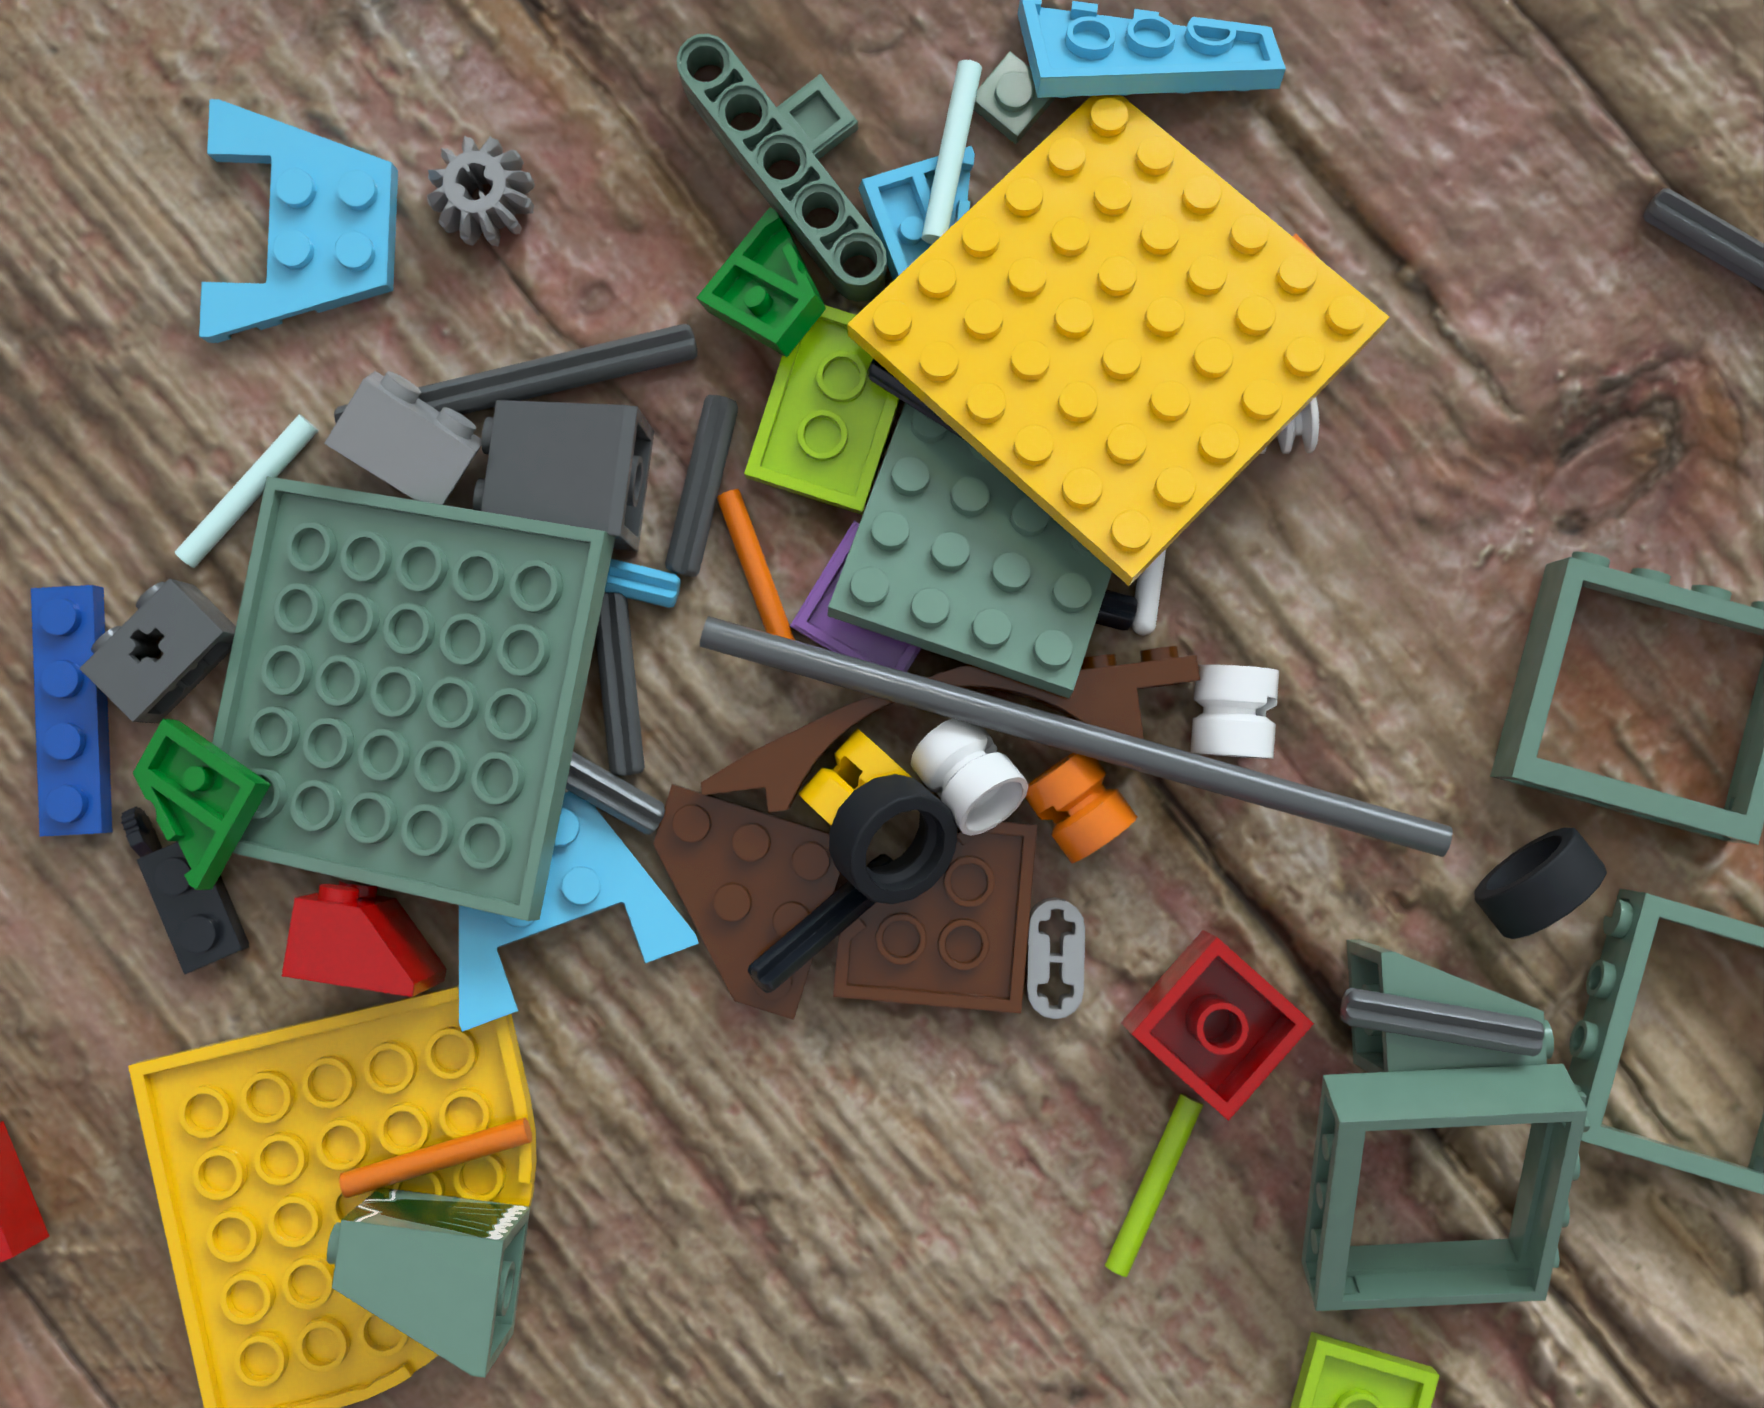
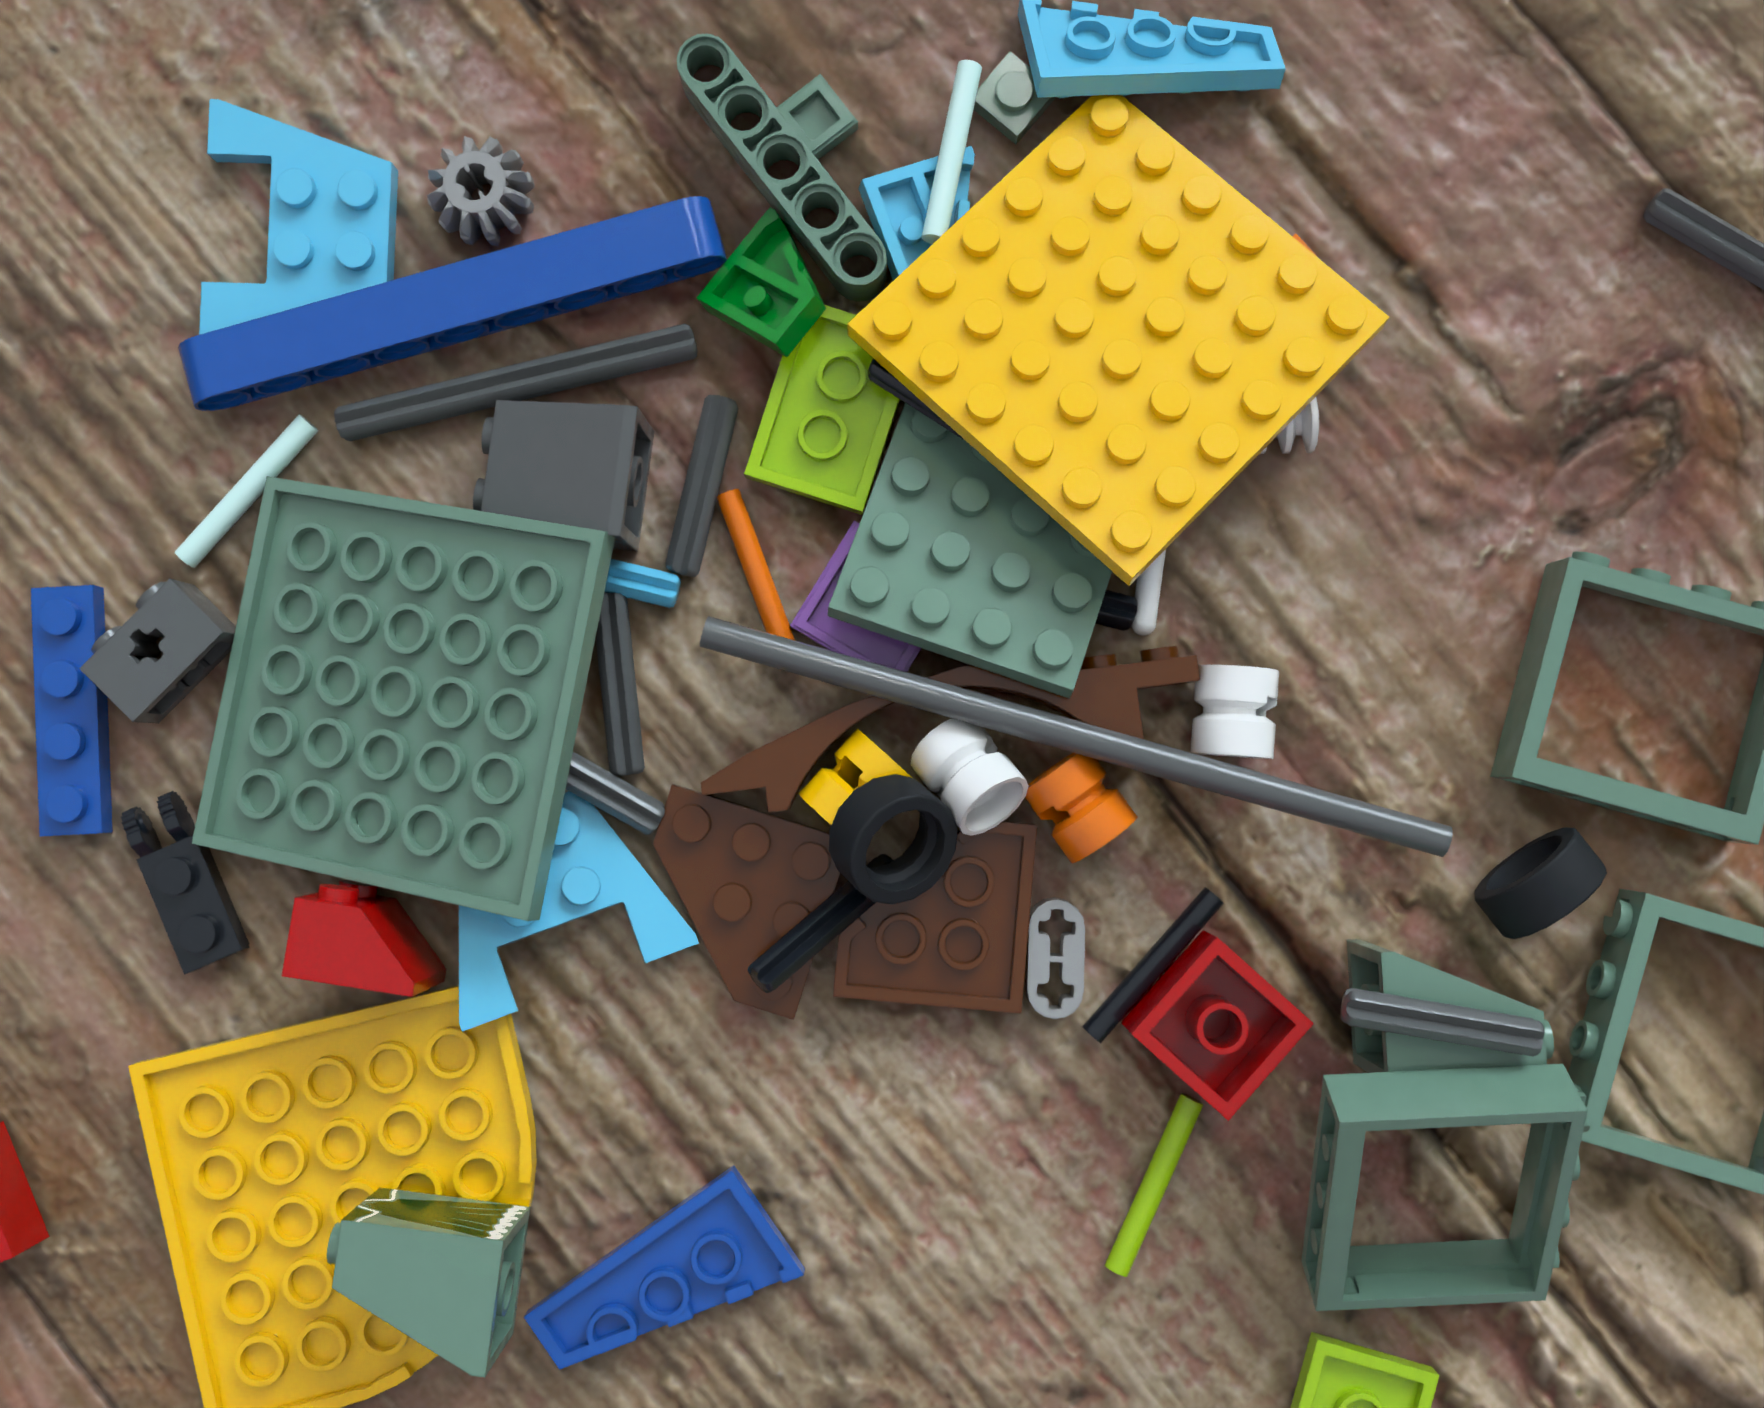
green wing [133,719,271,890] -> none
light grey brick [324,371,482,505] -> none
orange bar [339,1117,532,1198] -> none
none -> blue beam [178,196,727,411]
none -> blue wing [524,1165,805,1370]
none -> black bar [1082,887,1224,1044]

